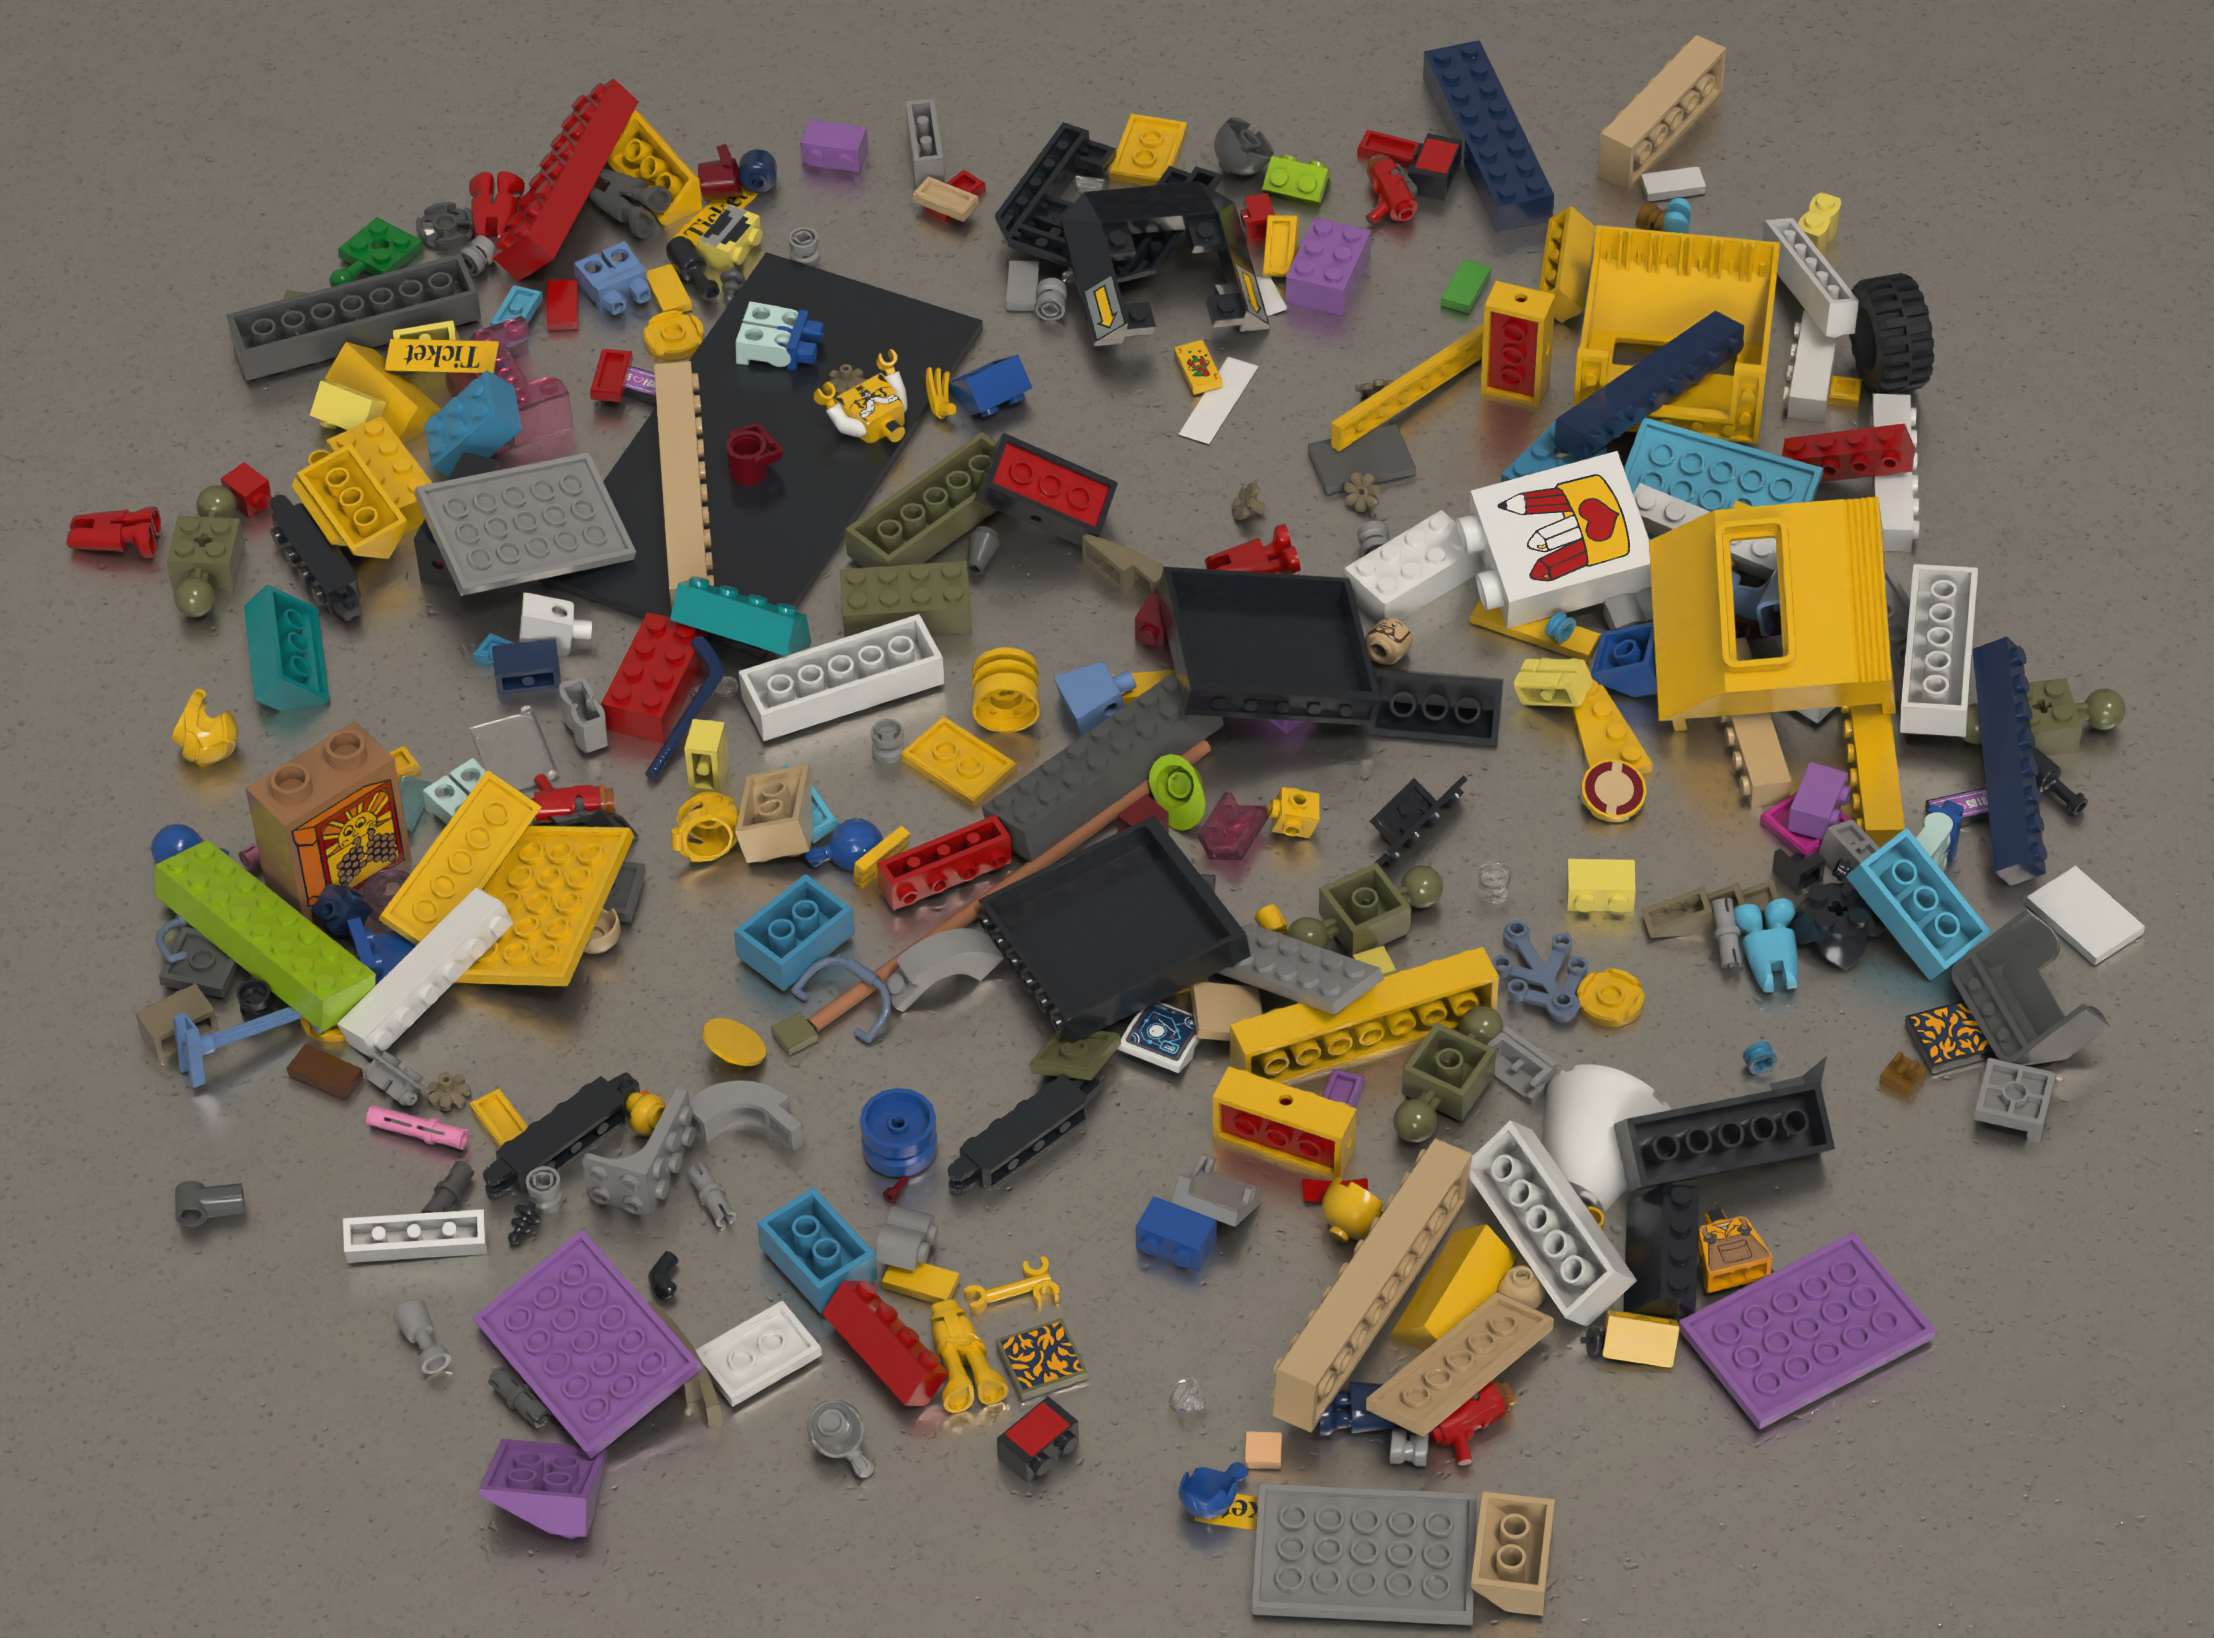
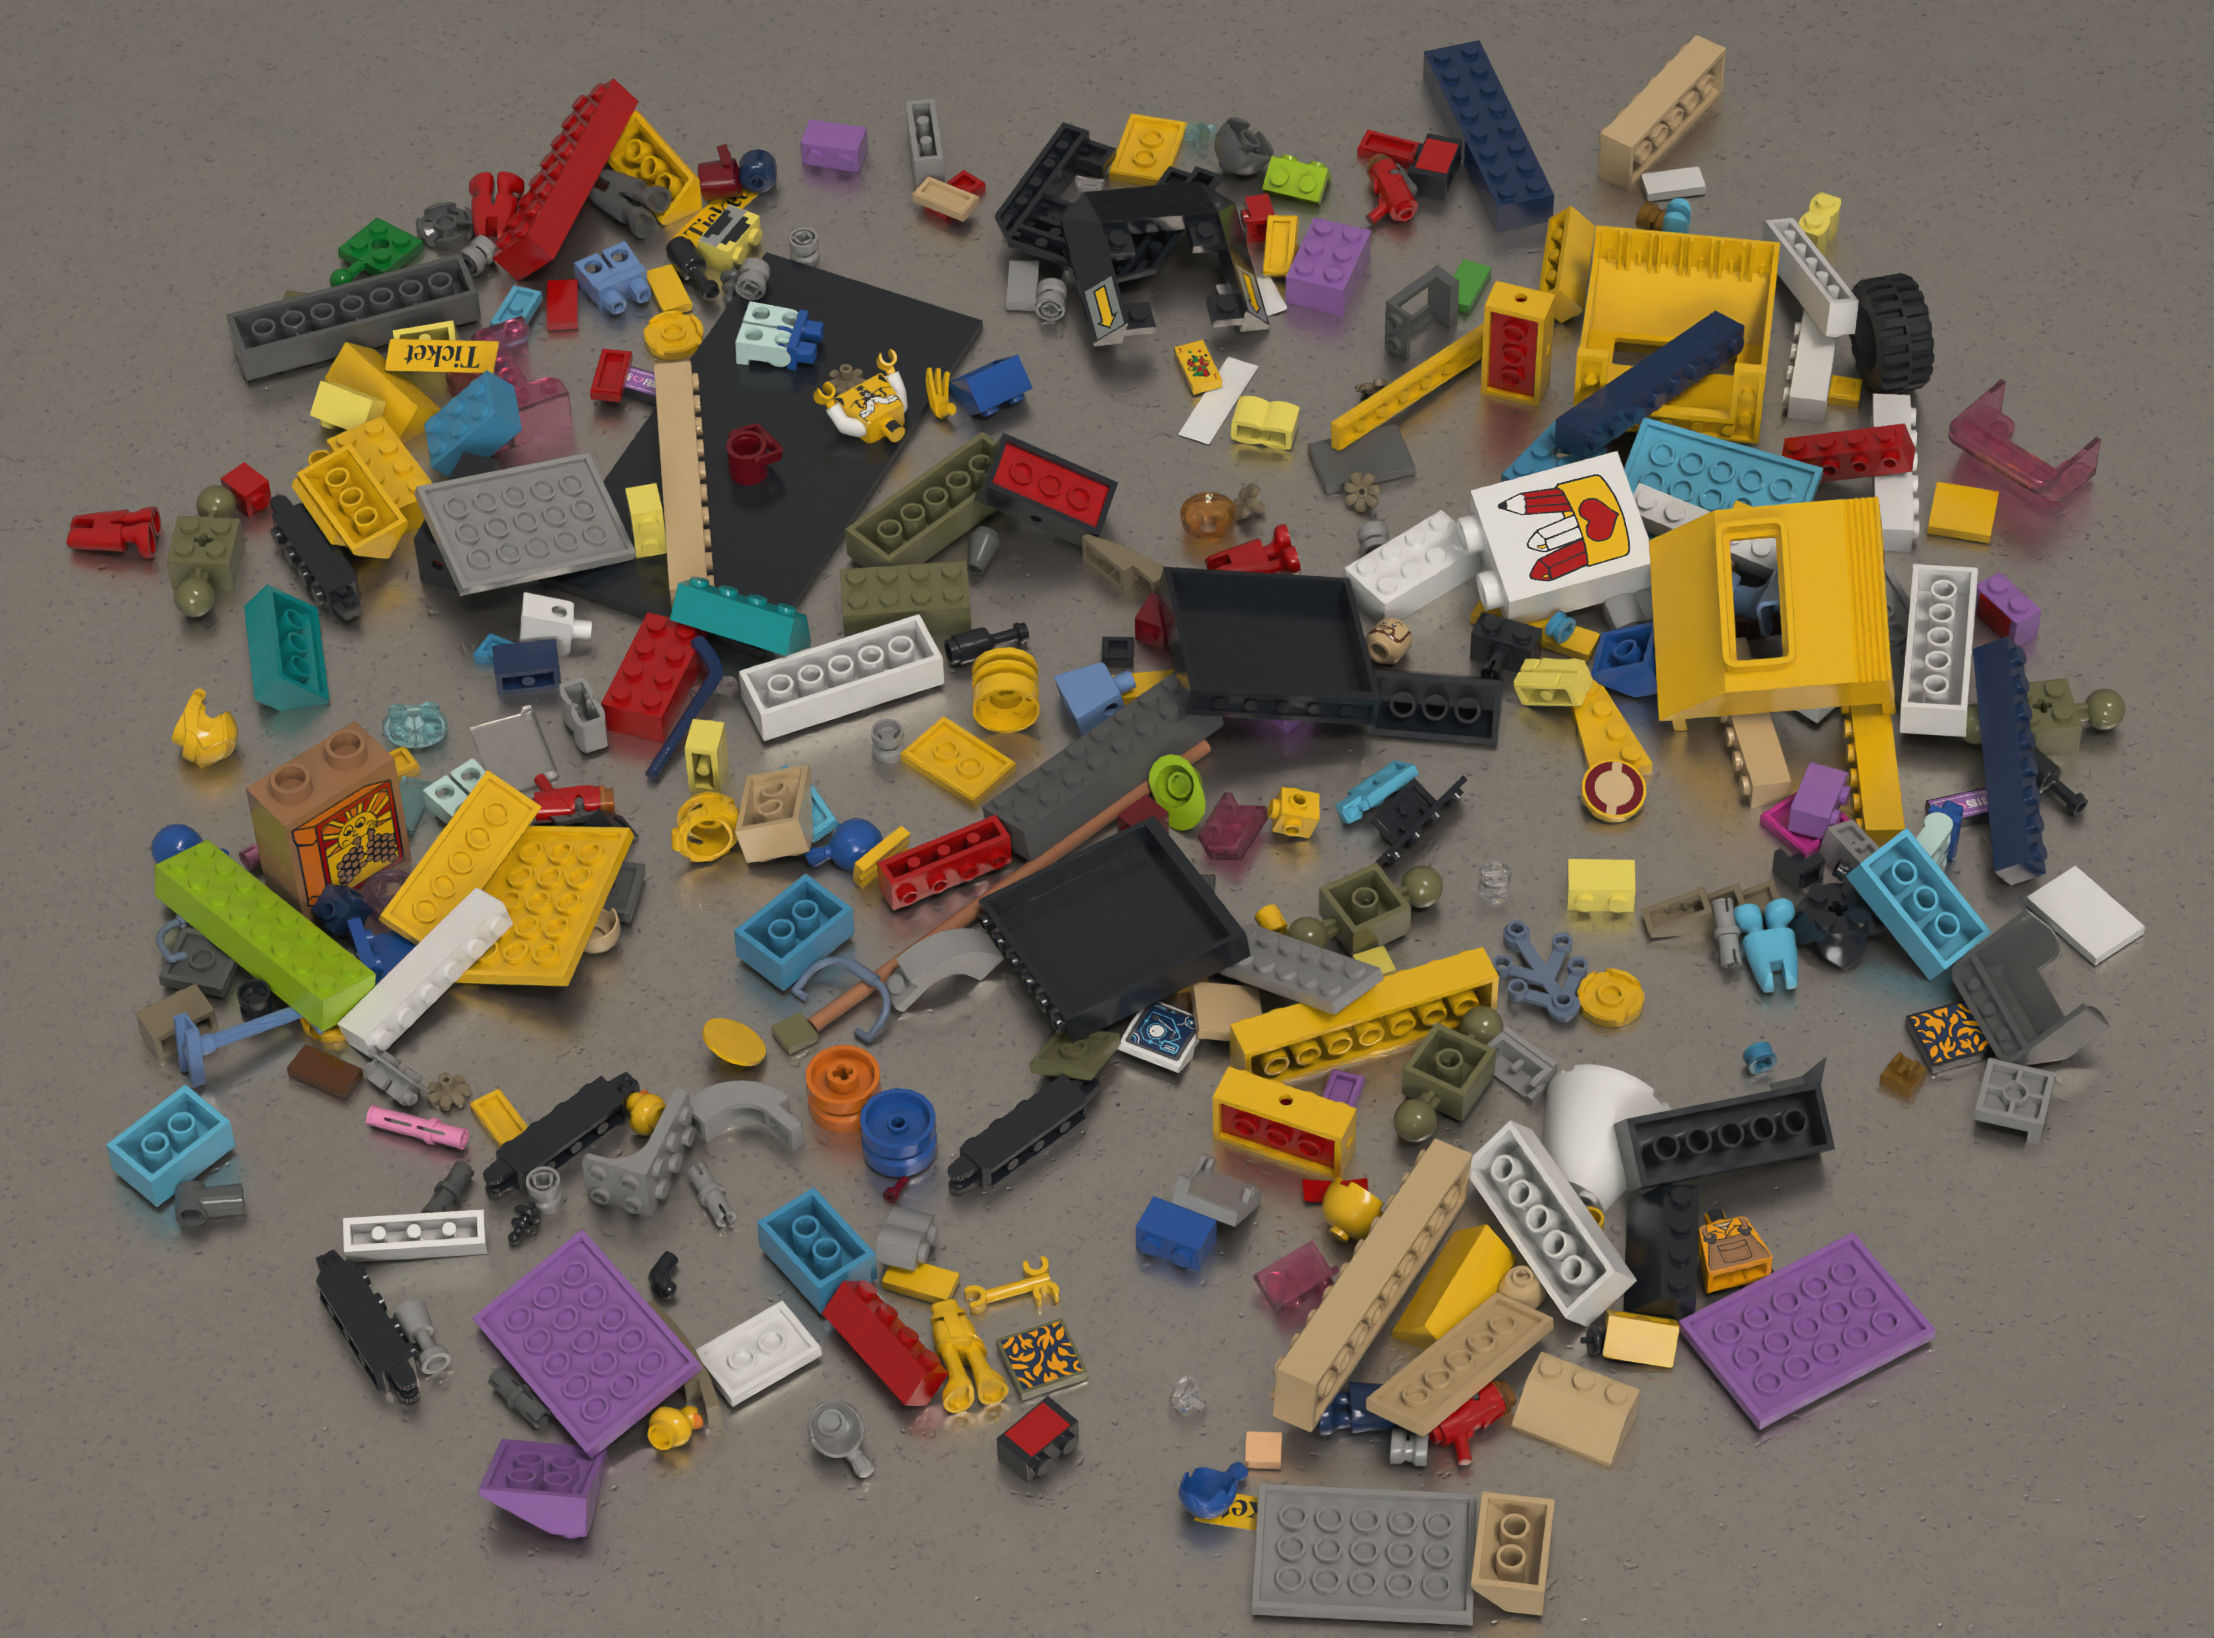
none -> medium azure brick [106,1084,236,1207]
none -> black hinge [316,1249,420,1404]
none -> clear light blue dish [383,702,448,748]
none -> light yellow brick [625,483,667,558]
none -> yellow animal [648,1406,704,1450]
none -> light grey wheel [735,258,771,300]
none -> orange wheel [805,1045,881,1133]
none -> black piece [944,622,1029,666]
none -> black tile [1101,636,1134,668]
none -> clear orange piece [1180,492,1237,542]
none -> clear light blue hair [1184,122,1217,147]
none -> light yellow brick [1231,396,1300,450]
none -> clear pink bracket [1253,1240,1340,1312]
none -> medium azure hinge [1335,760,1419,824]
none -> dark grey panel [1385,265,1459,360]
none -> black brick [1470,612,1542,678]
none -> tan slope [1511,1351,1641,1468]
none -> yellow tile [1927,482,1999,544]
none -> clear pink windscreen [1948,379,2101,503]
none -> medium lavender brick [1975,572,2042,646]

